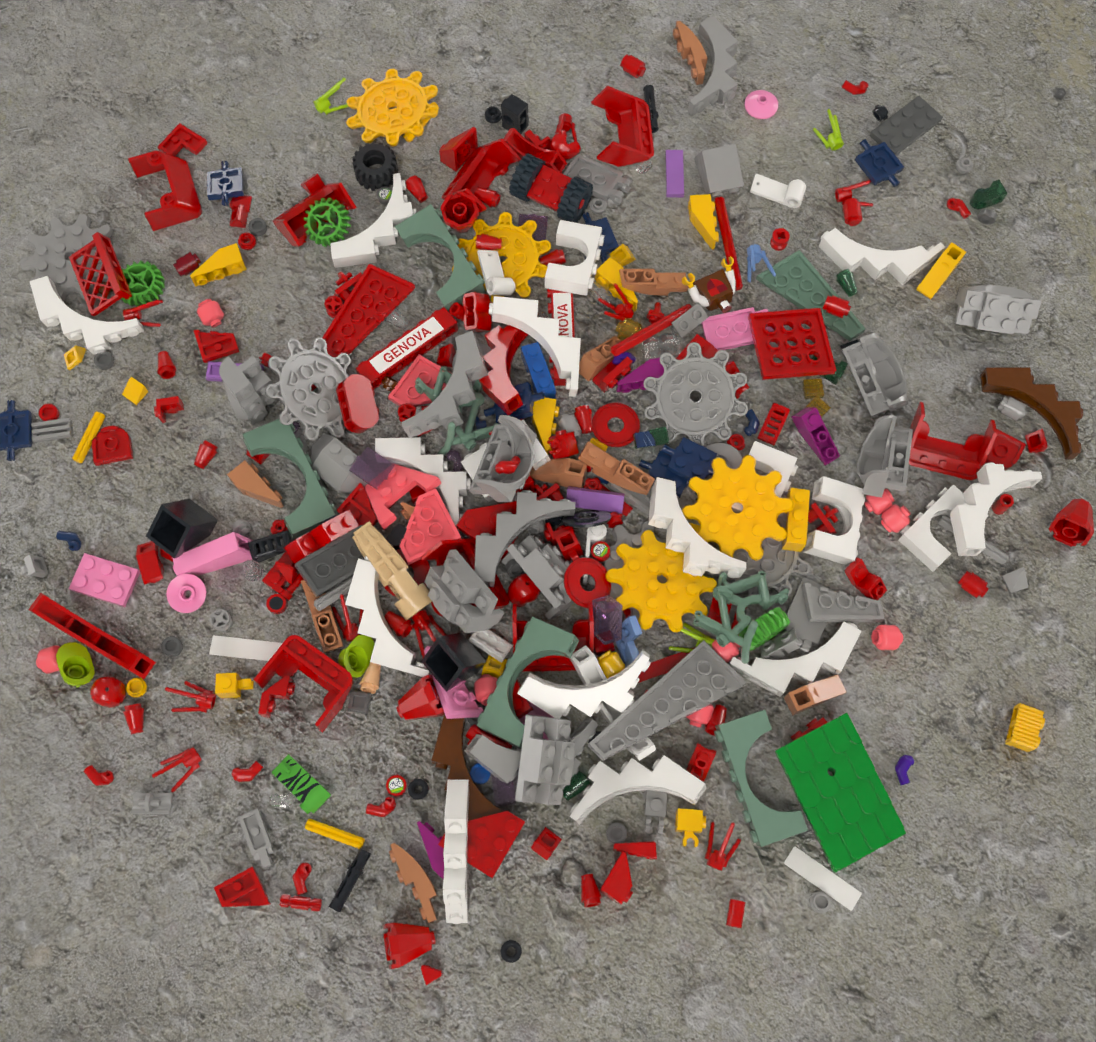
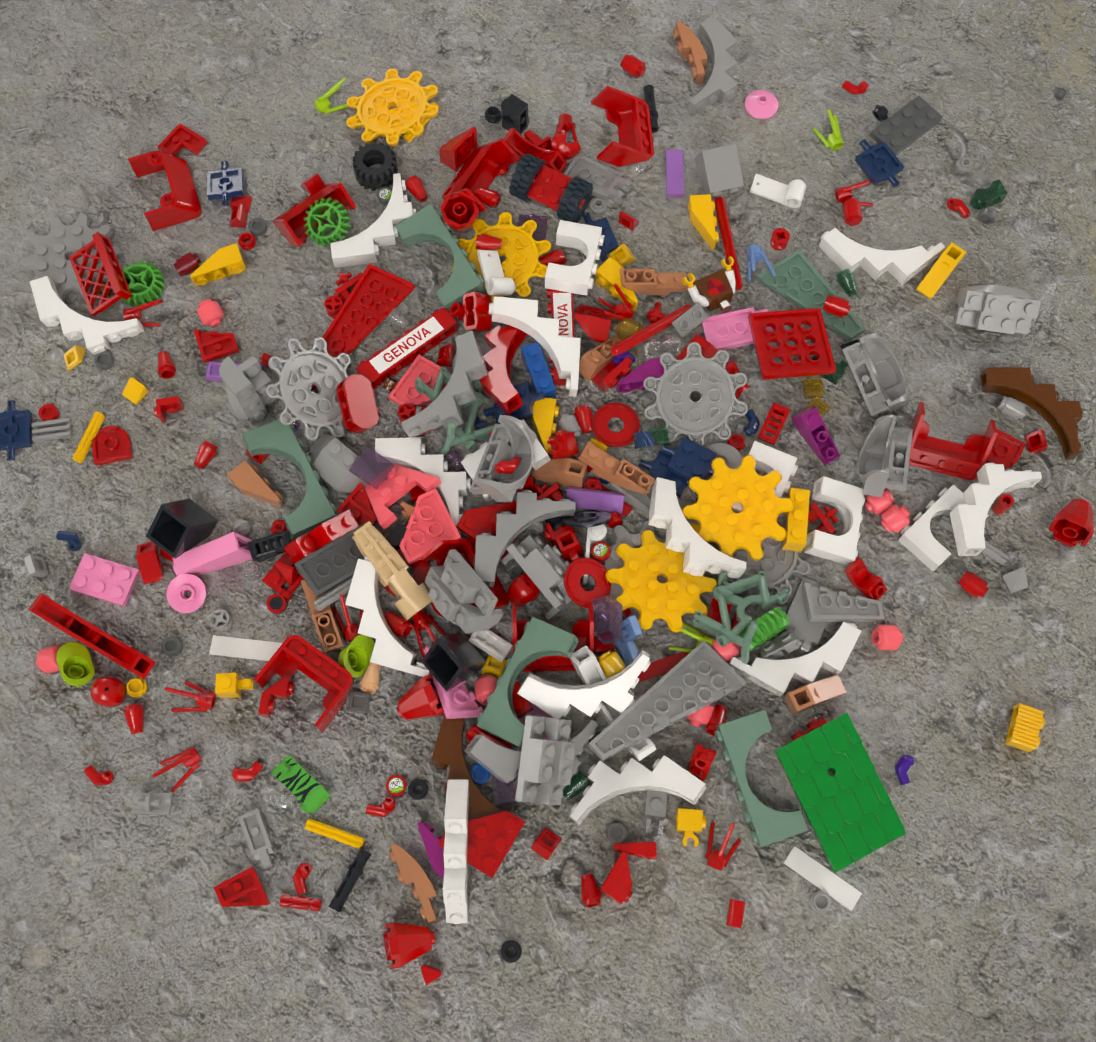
none -> red slope [575,304,615,343]
none -> red slope [618,211,639,231]

